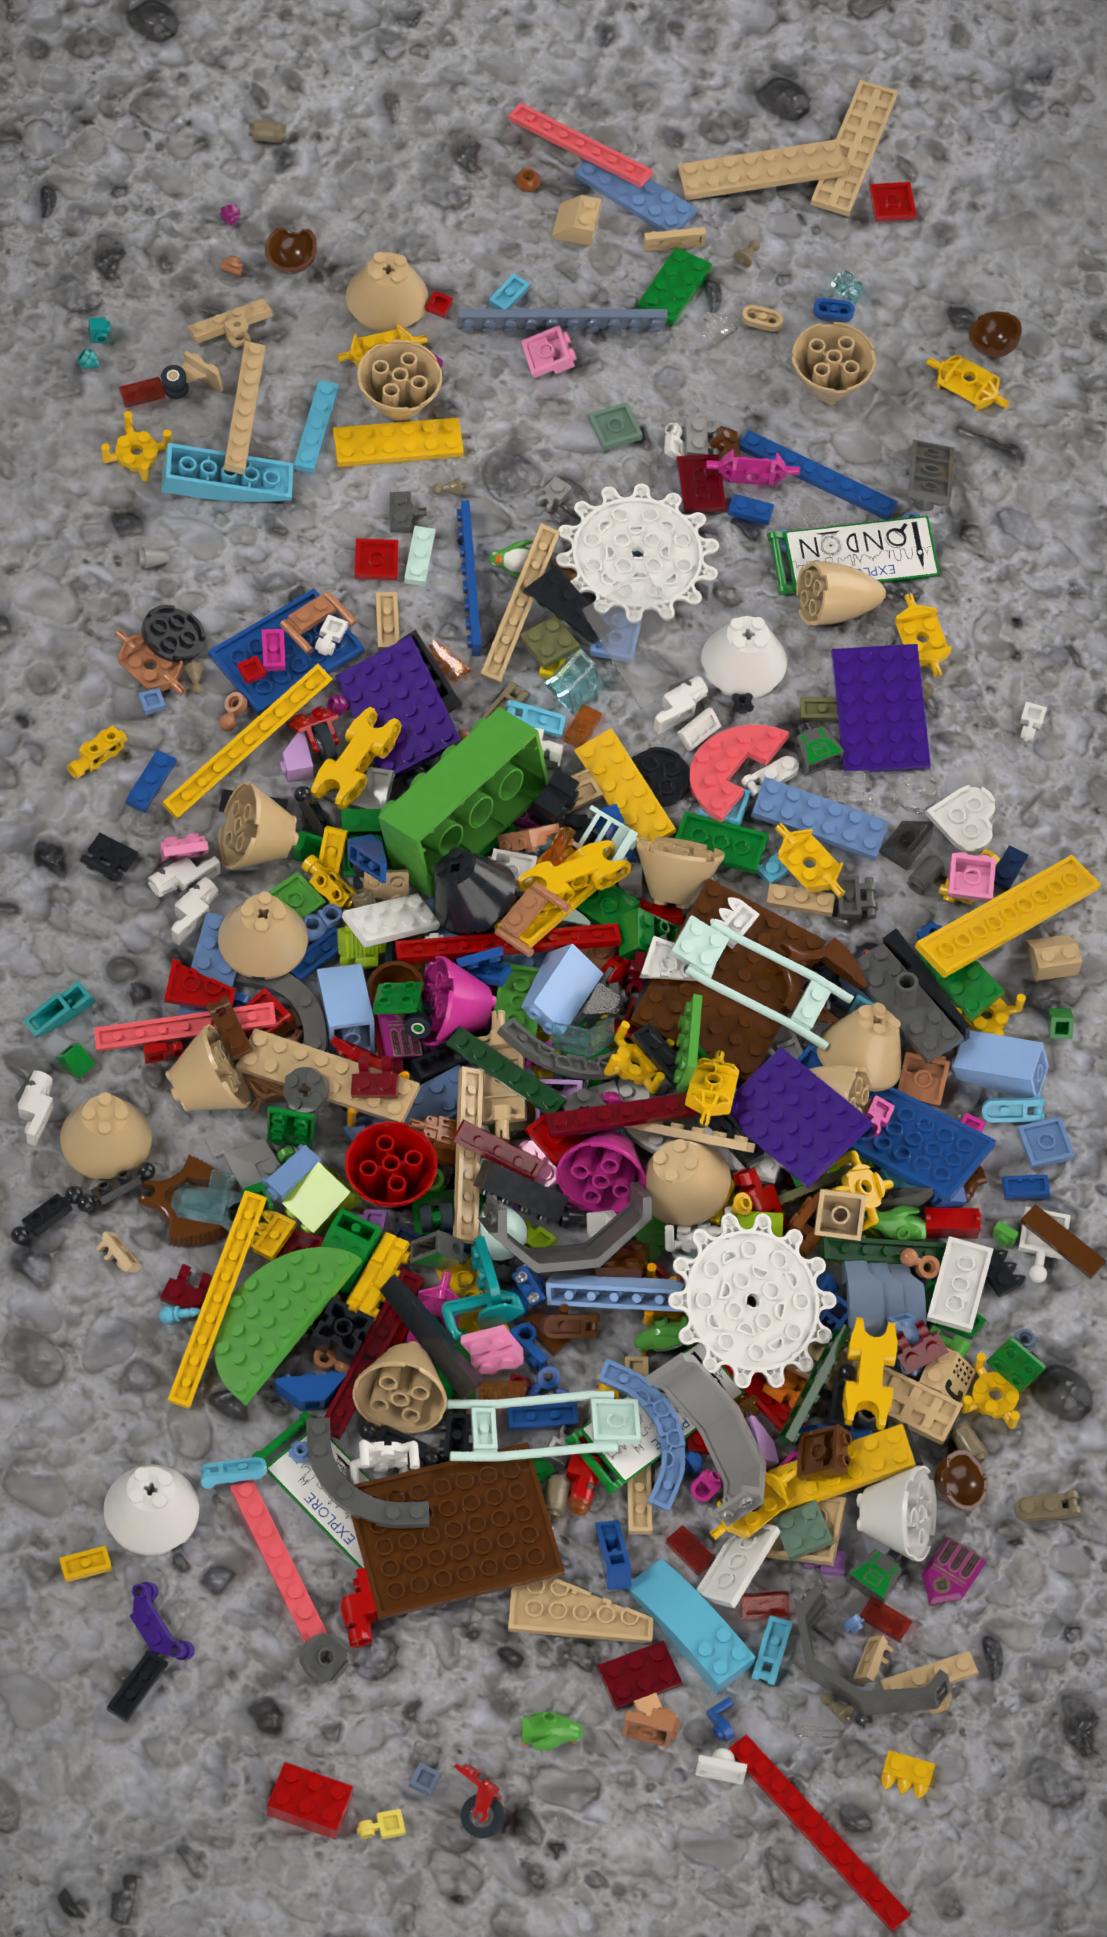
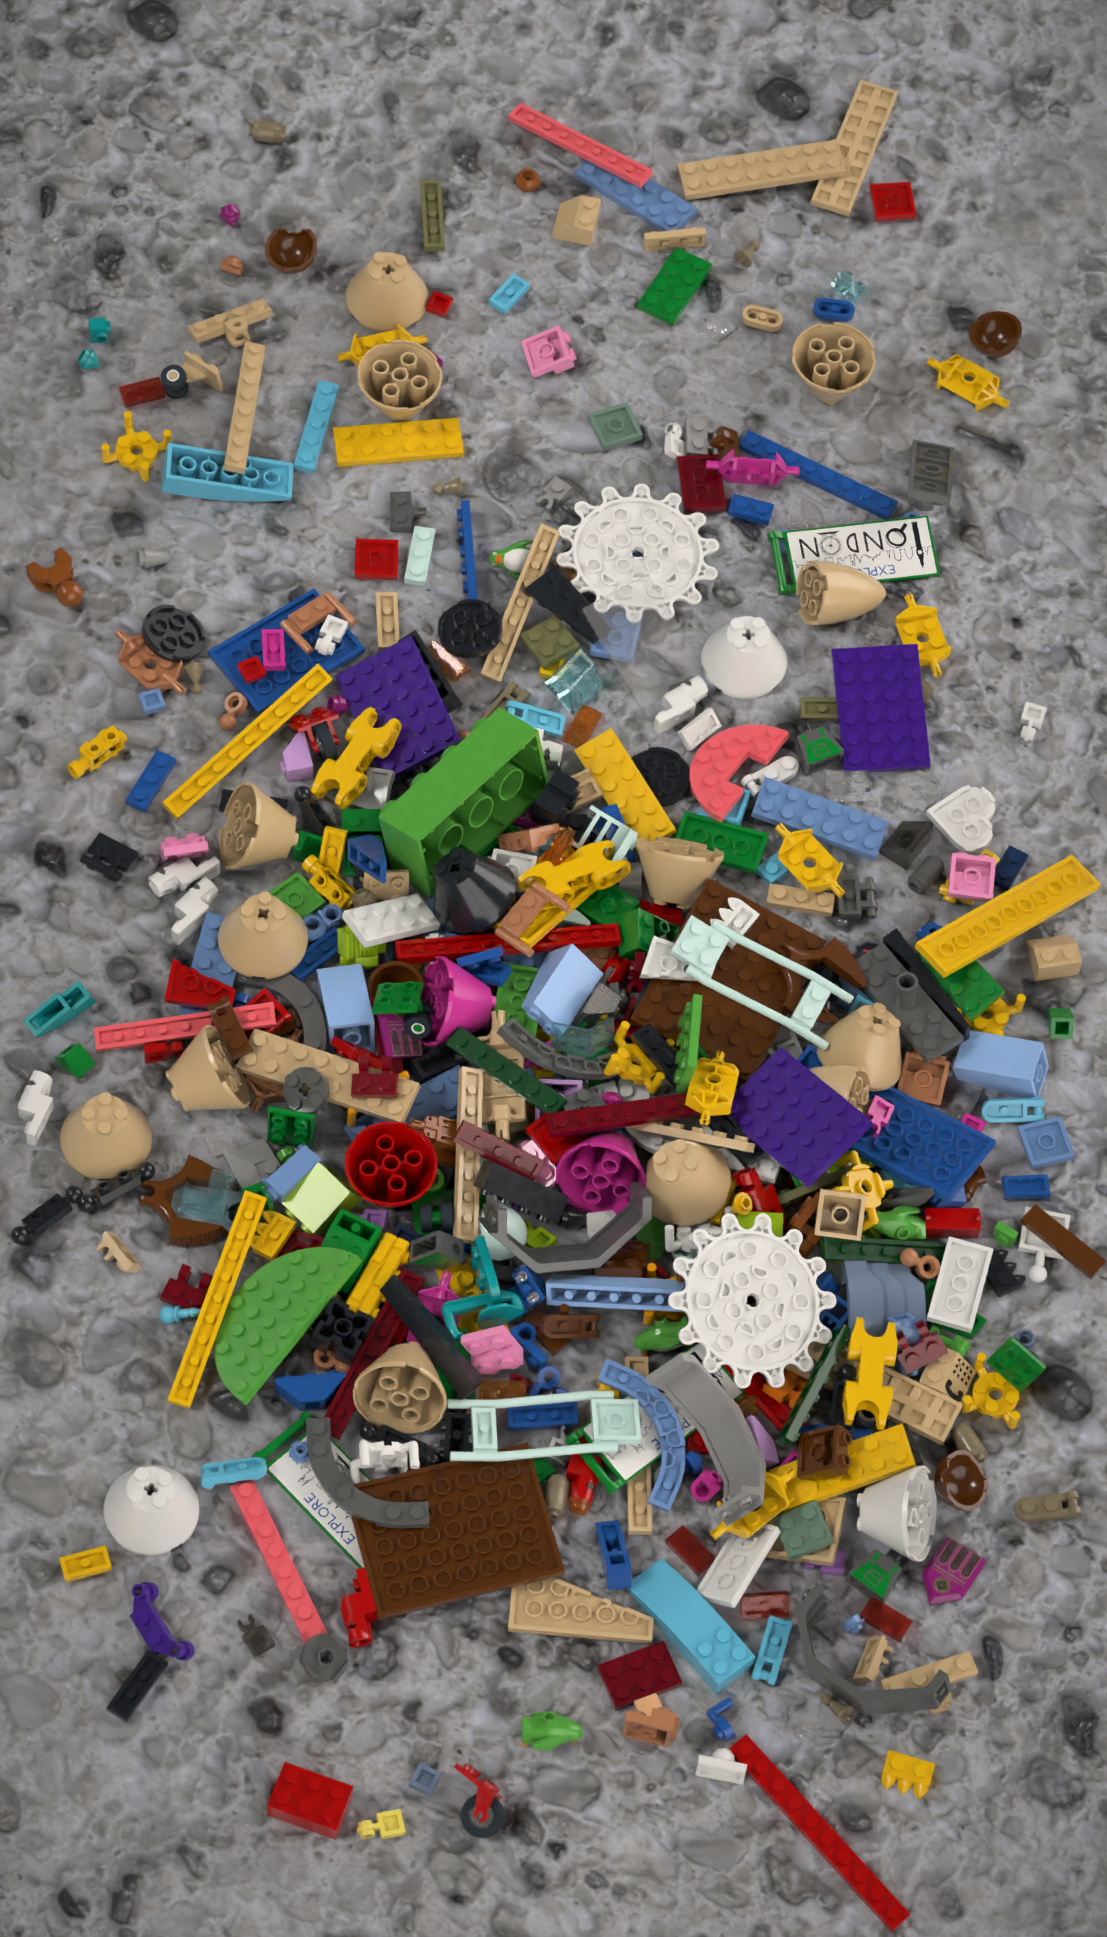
sand blue plate [457,309,667,332] -> none
black plate [731,693,754,714] -> none
none -> dark orange piece [25,547,83,607]
none -> clear smoke plate [237,1614,275,1658]
none -> olive plate [420,180,445,252]
none -> black tile [438,599,503,659]

